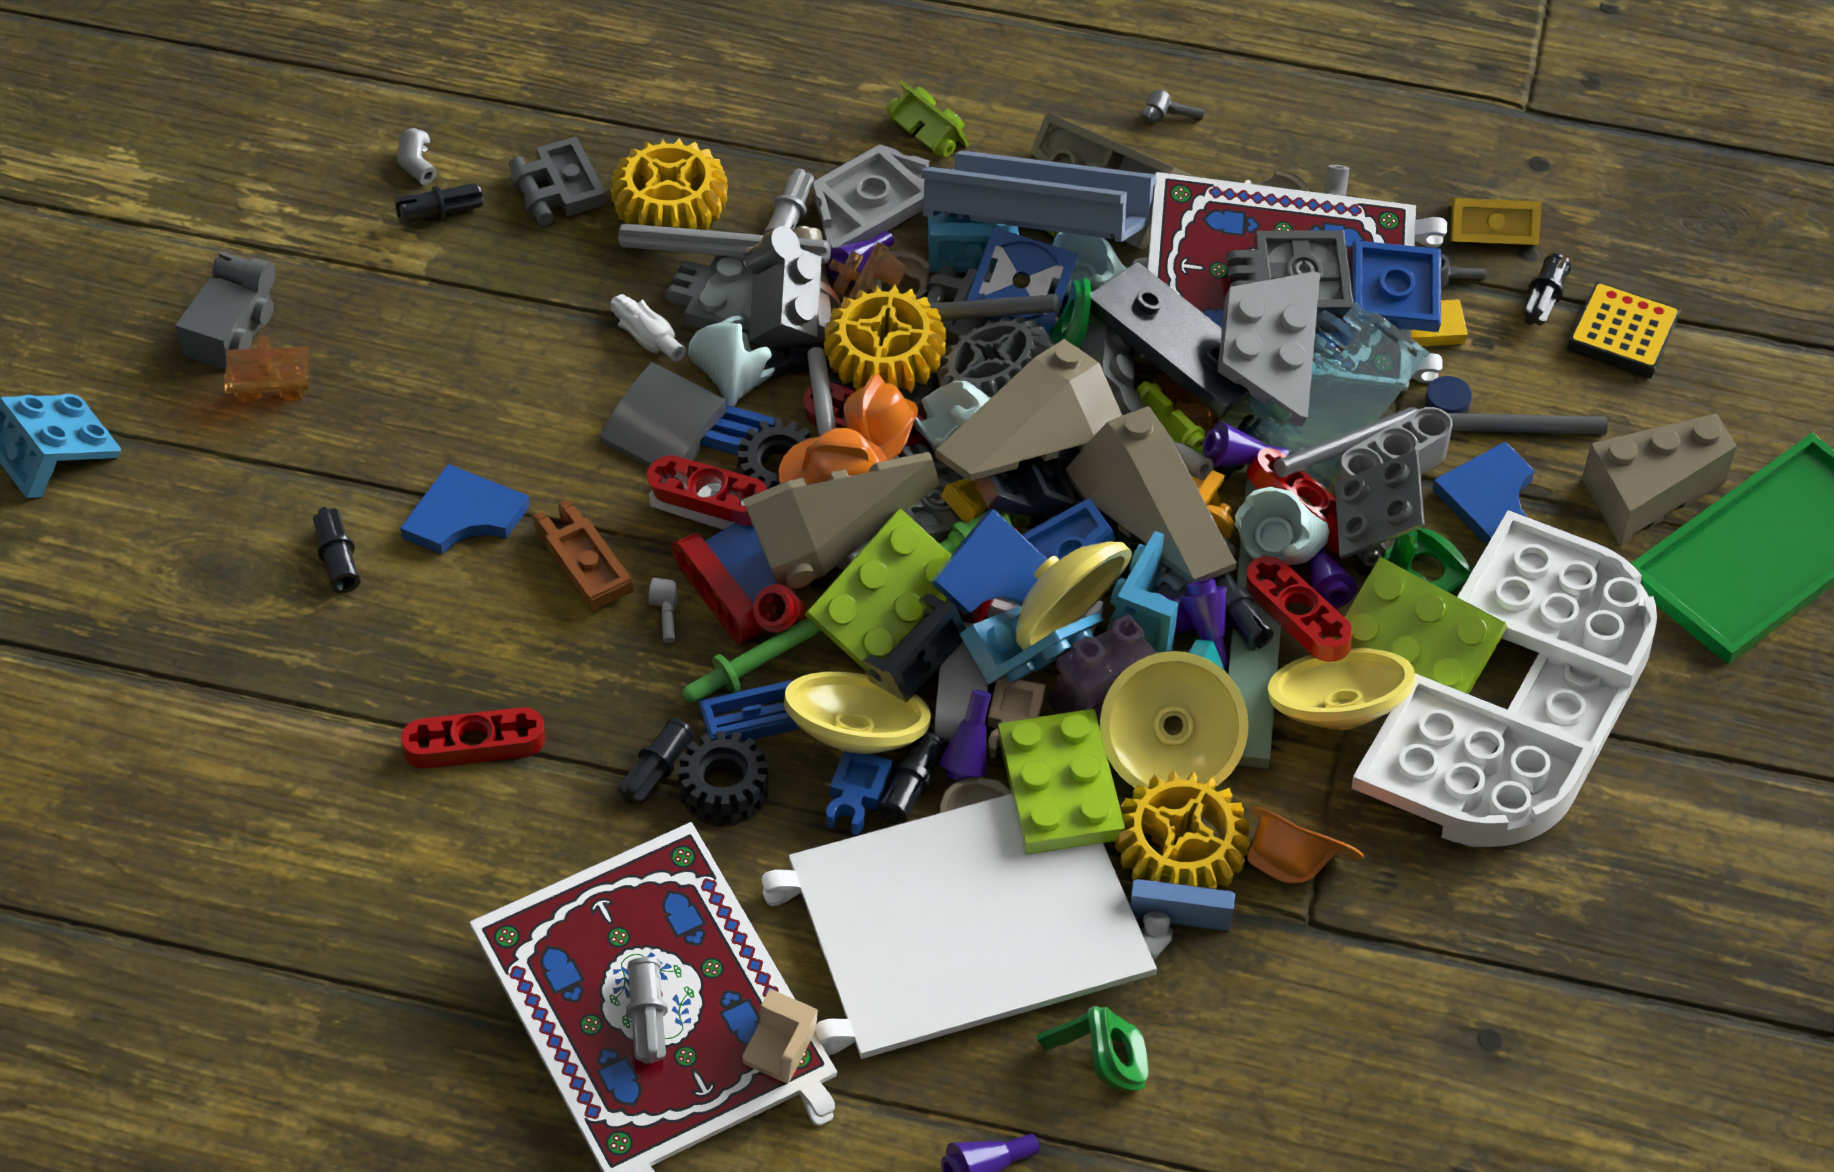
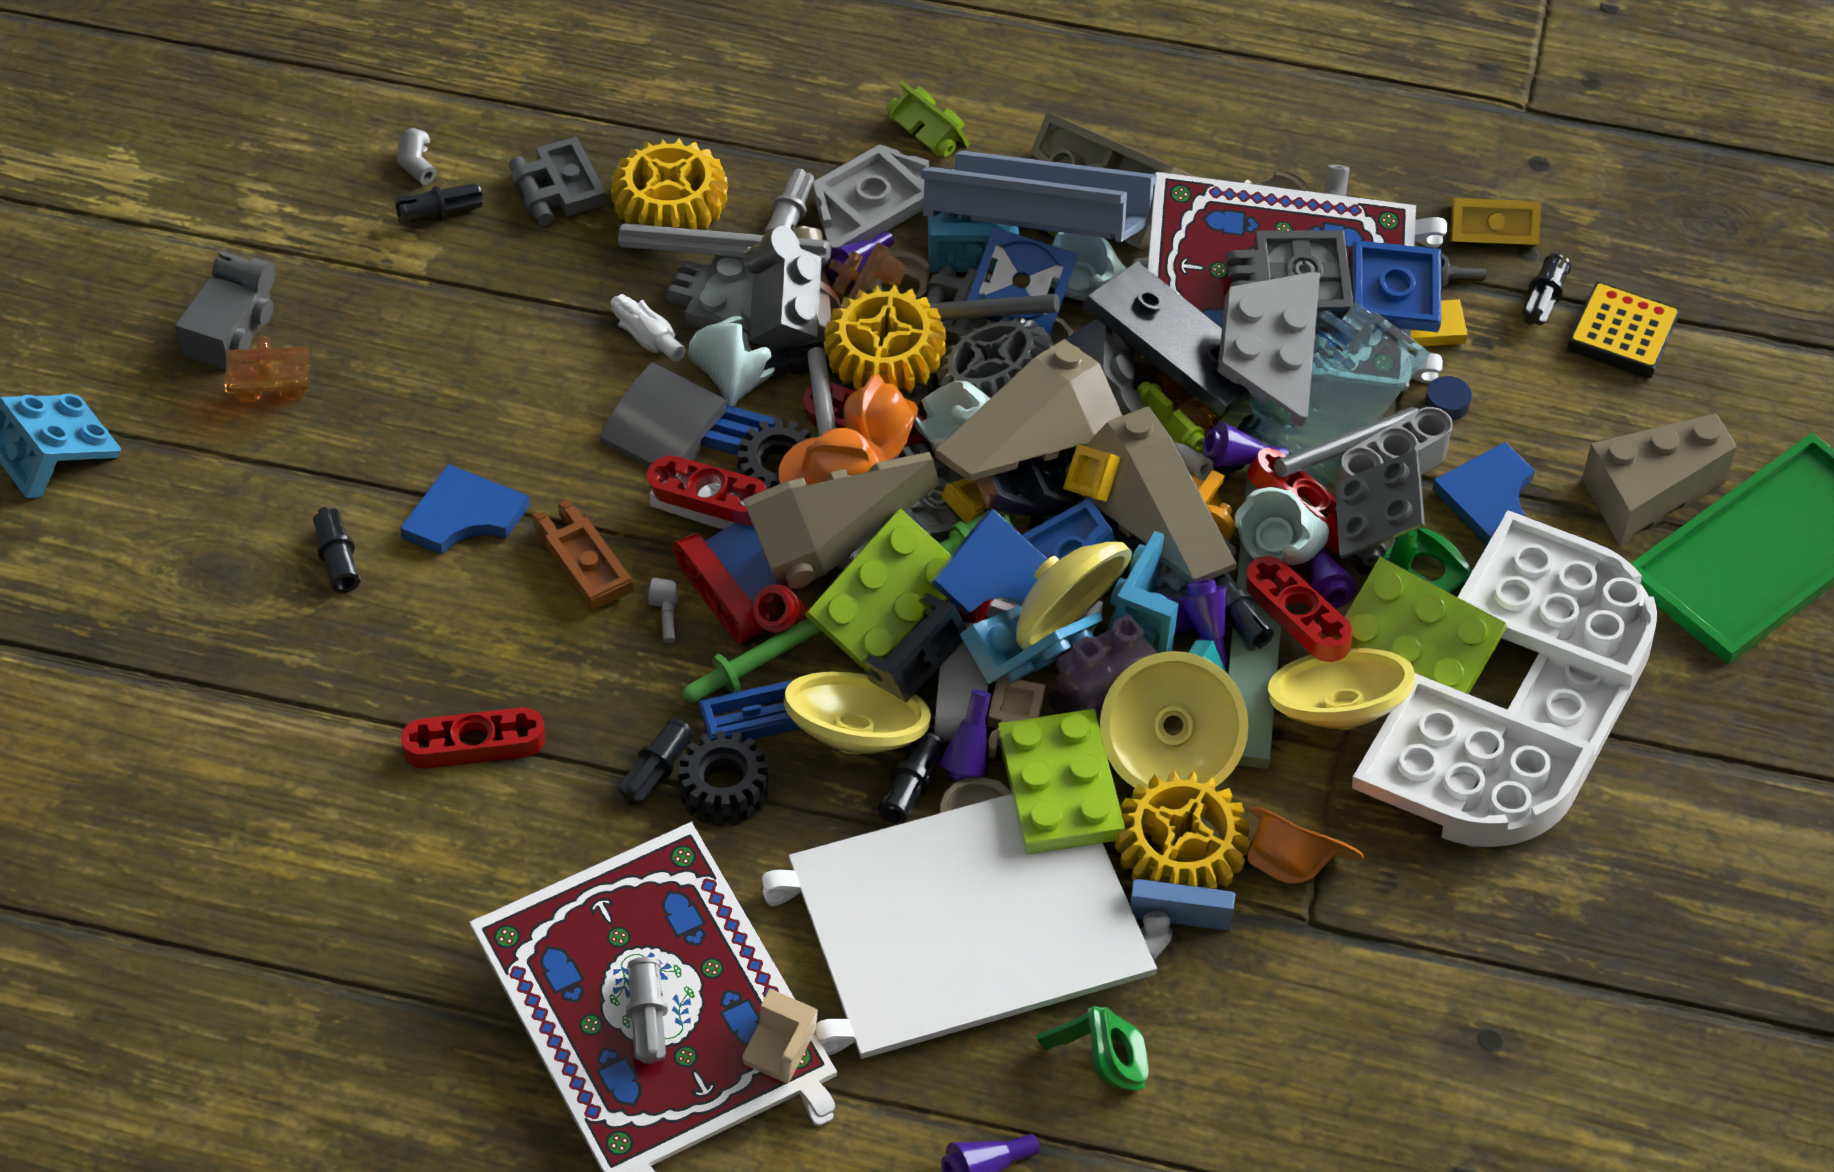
blue plate [826,751,892,836] -> none
green piece [1050,277,1092,348] -> none
dark grey hand [1143,89,1204,123] -> none
dark grey bar [1448,413,1608,435] -> none
none -> yellow tile [1063,444,1121,502]

